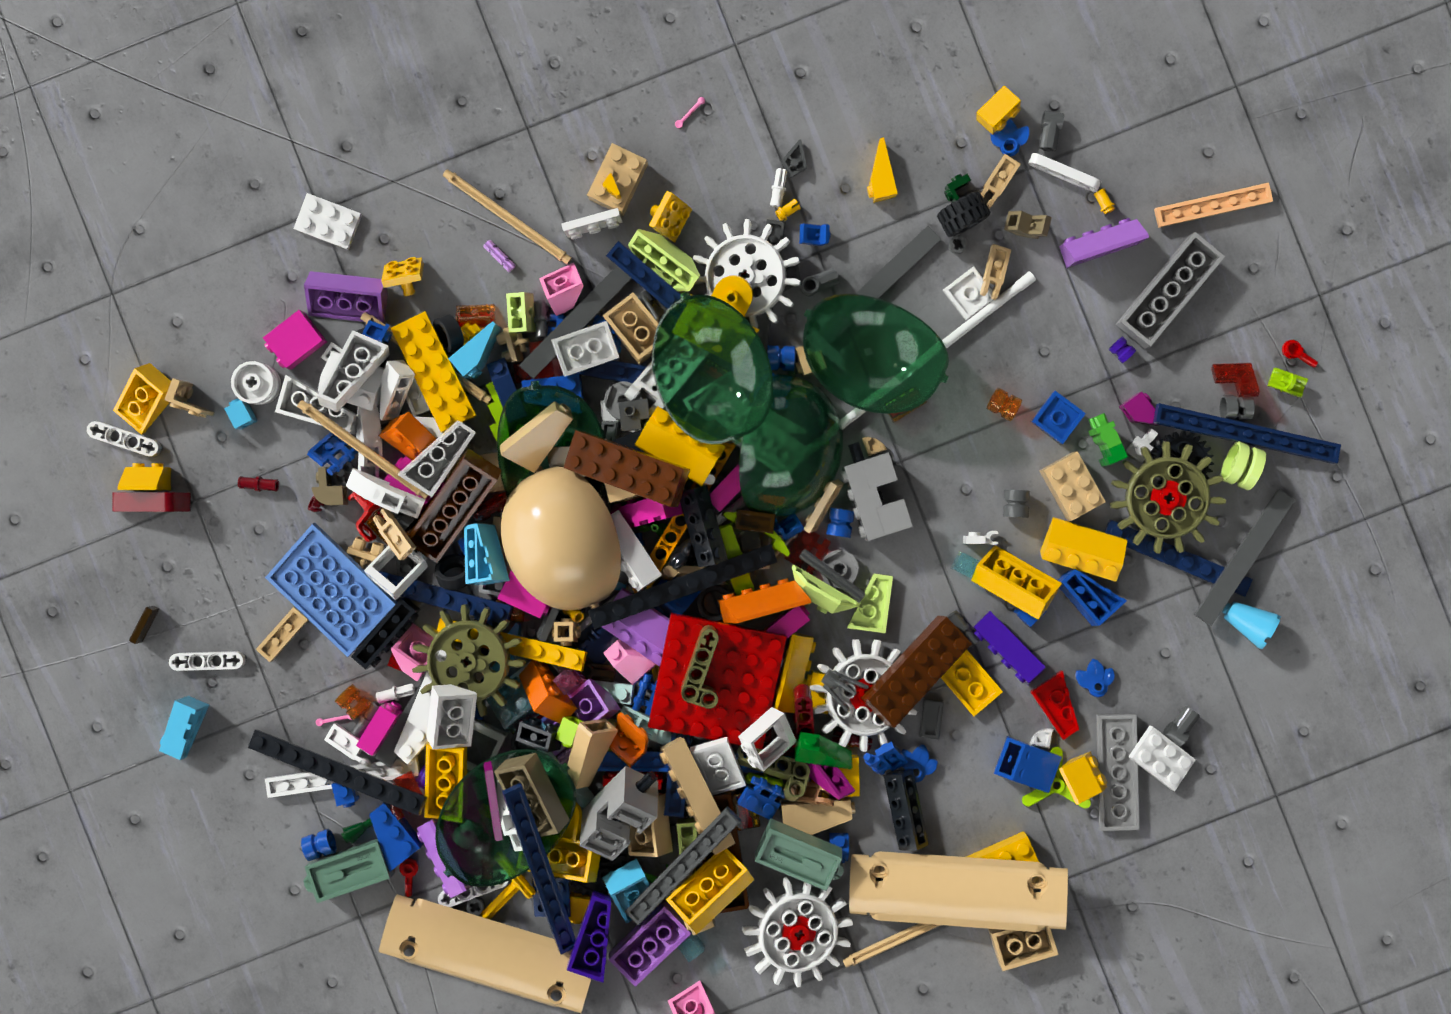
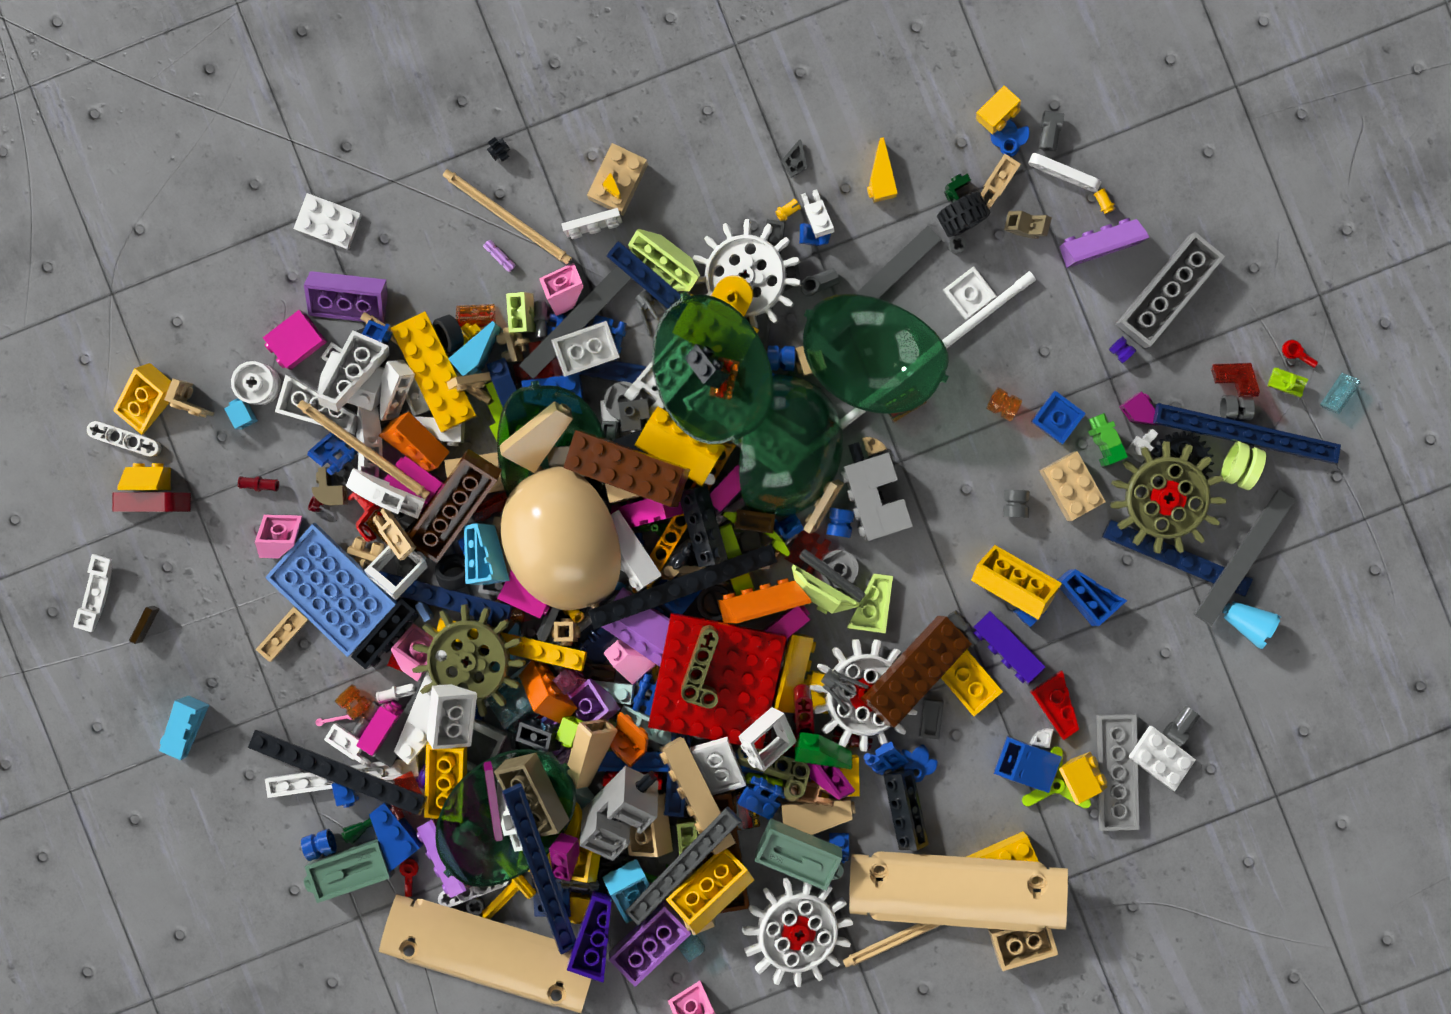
white beam [169,651,246,671] -> none
yellow plate [381,257,424,296] -> none
white wedge [398,421,476,497] -> none
tan slope [603,292,669,365] -> none
yellow plate [649,191,692,243] -> none
bright pink hinge [675,97,705,129] -> none
white axle [770,168,787,208] -> none
clear light blue brick [951,551,979,578] -> none
white plate [963,531,998,545] -> none
tan hinge [980,244,1011,300] -> none
yellow slope [1040,517,1127,582] -> none
blue plate [1075,659,1115,697] -> none
light nougat plate [1154,183,1273,228] -> none
none -> white slope [73,554,112,632]
none -> bright pink slope [255,515,303,559]
none -> light blue tile [415,602,434,622]
none -> tan plate [447,372,491,391]
none -> black gear [487,137,511,162]
none -> magenta slope [549,832,580,882]
none -> dark grey axle [561,879,599,891]
none -> black brick [684,344,730,389]
none -> clear orange slope [709,357,740,400]
none -> white hinge [801,189,834,238]
none -> clear light blue plate [1320,373,1361,414]

